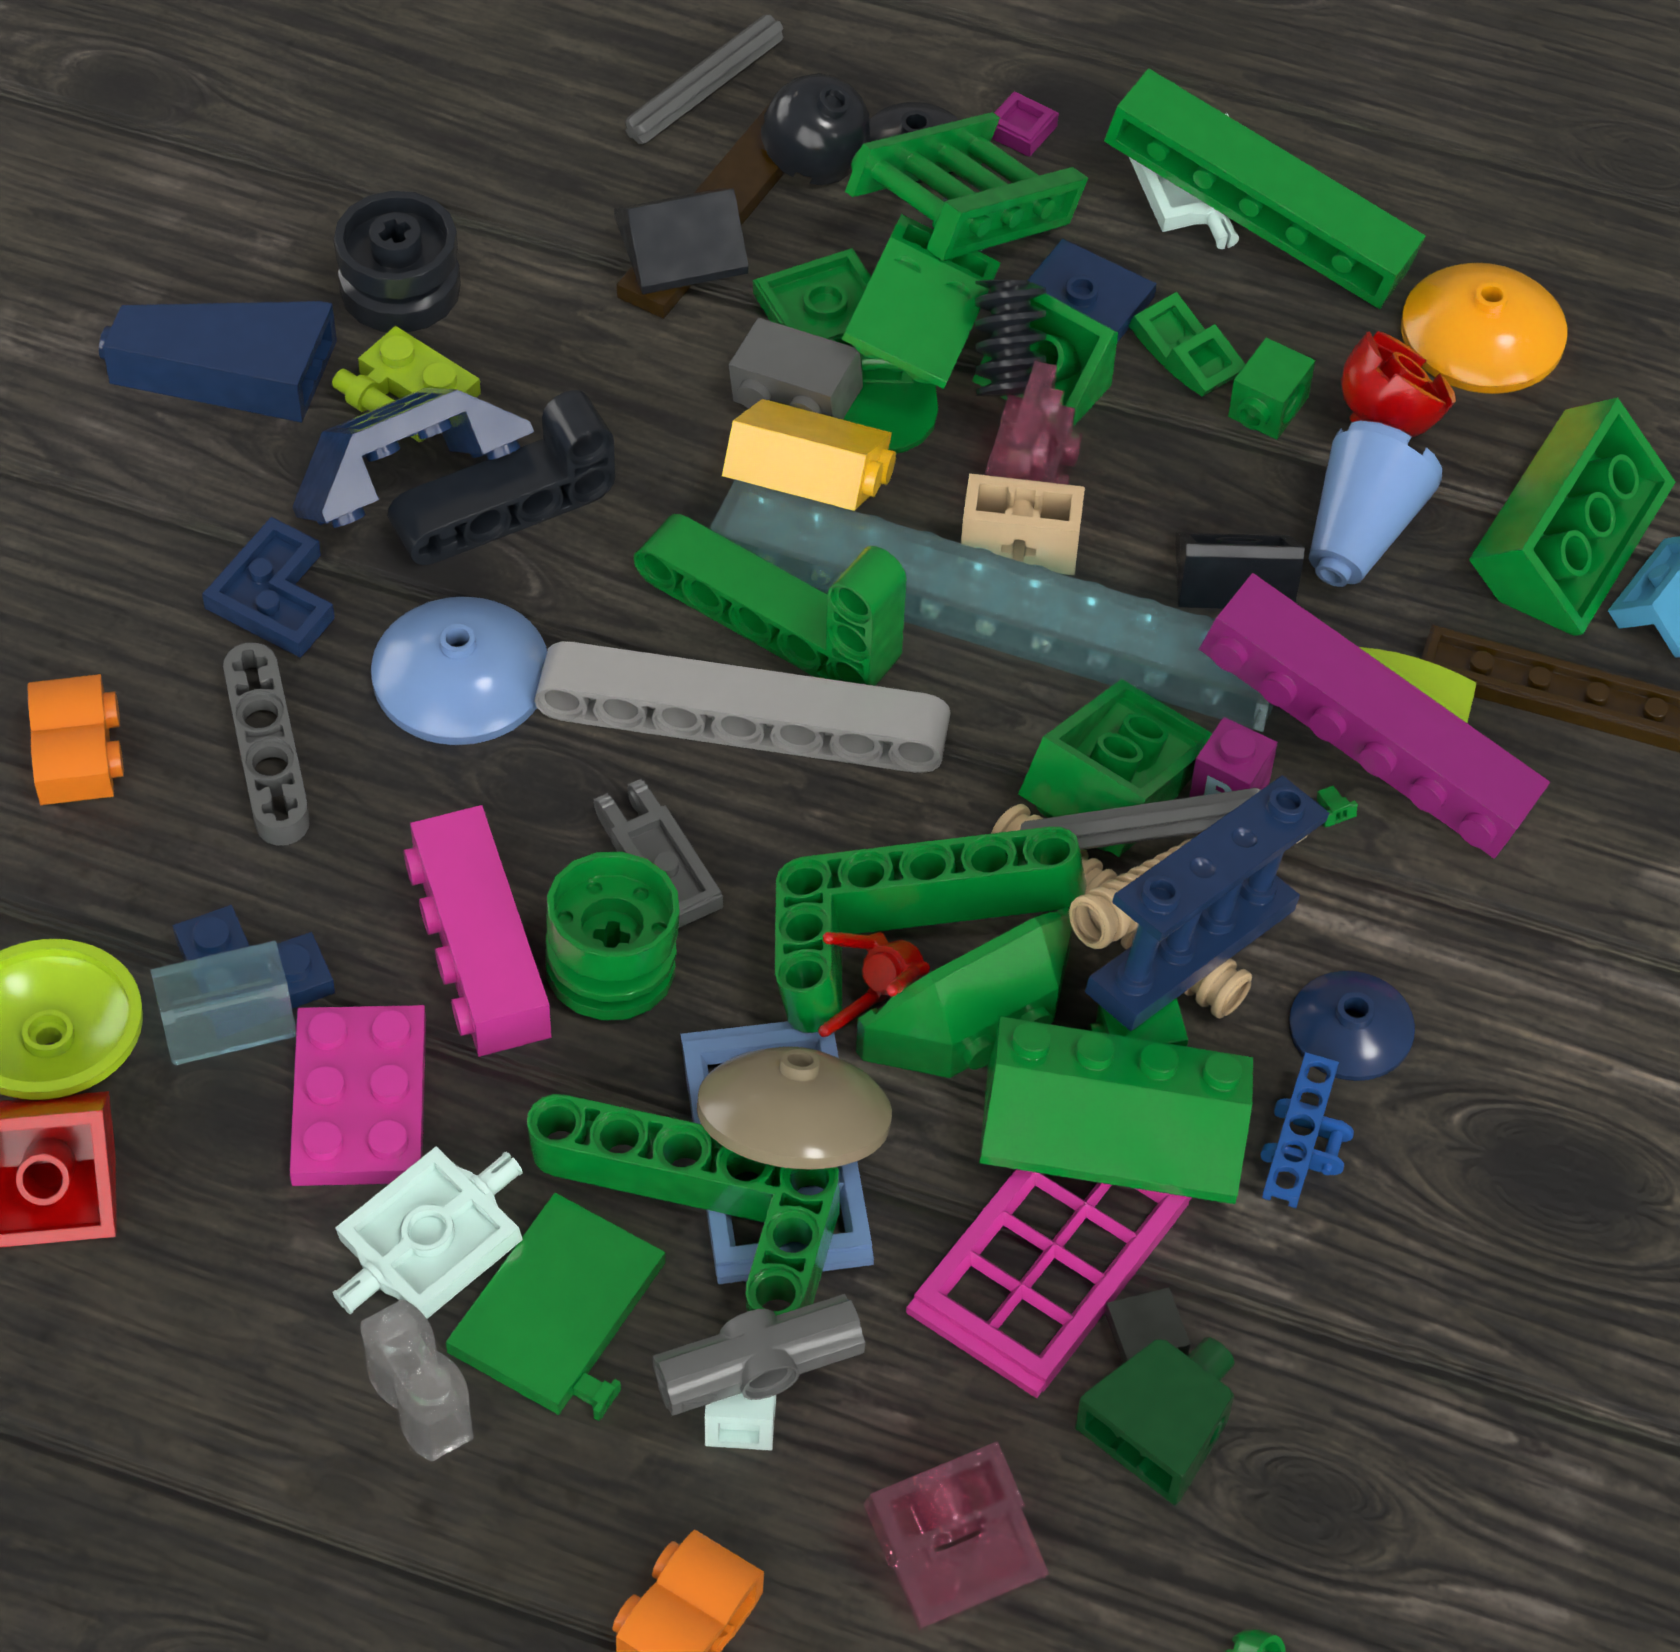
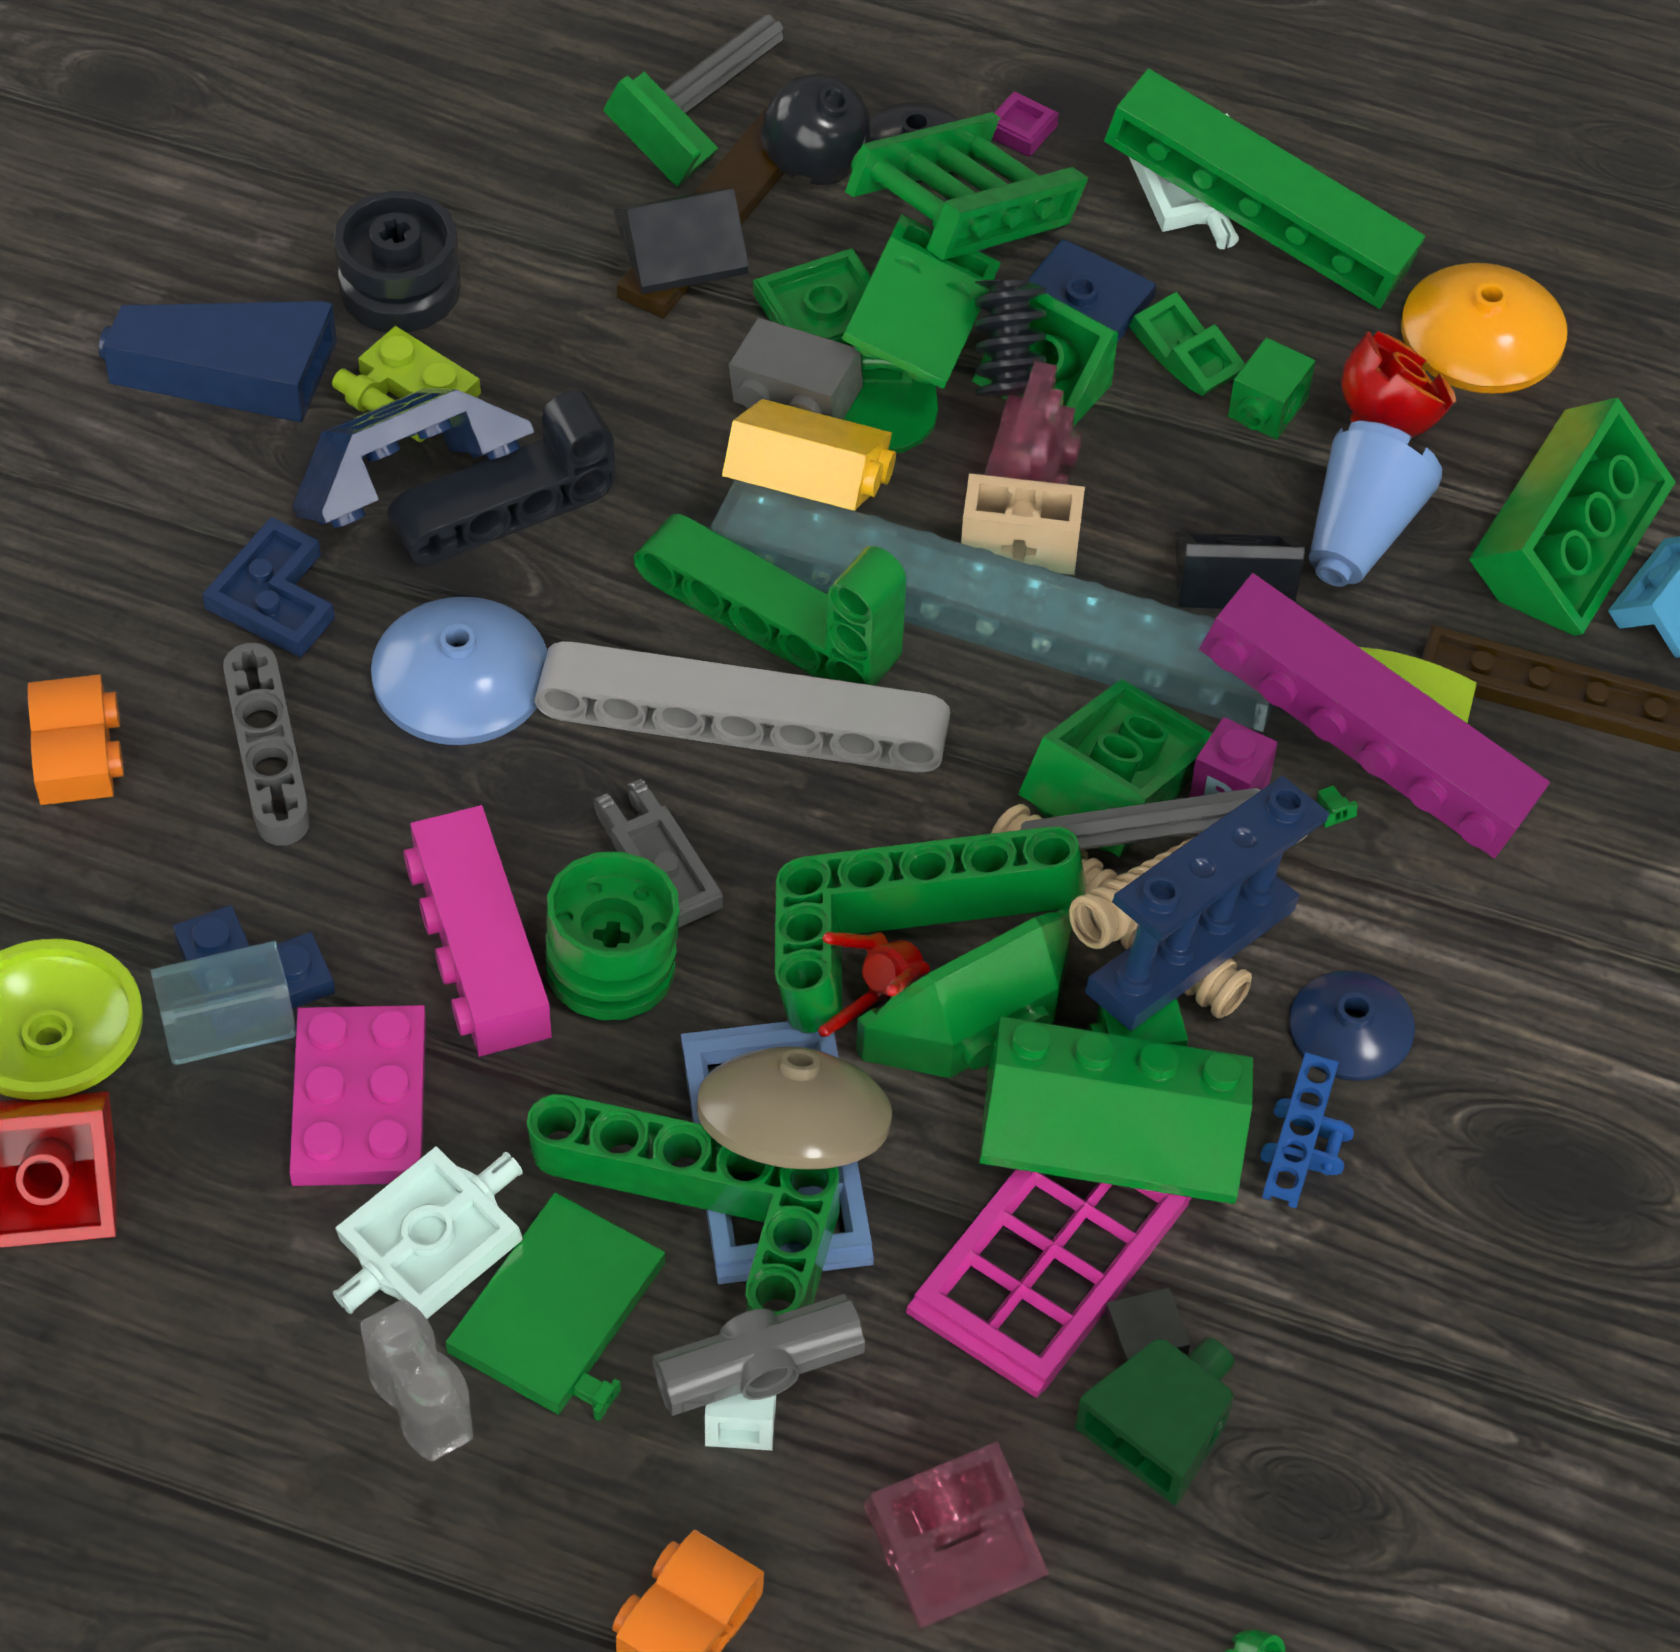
none -> green panel [603,71,719,187]

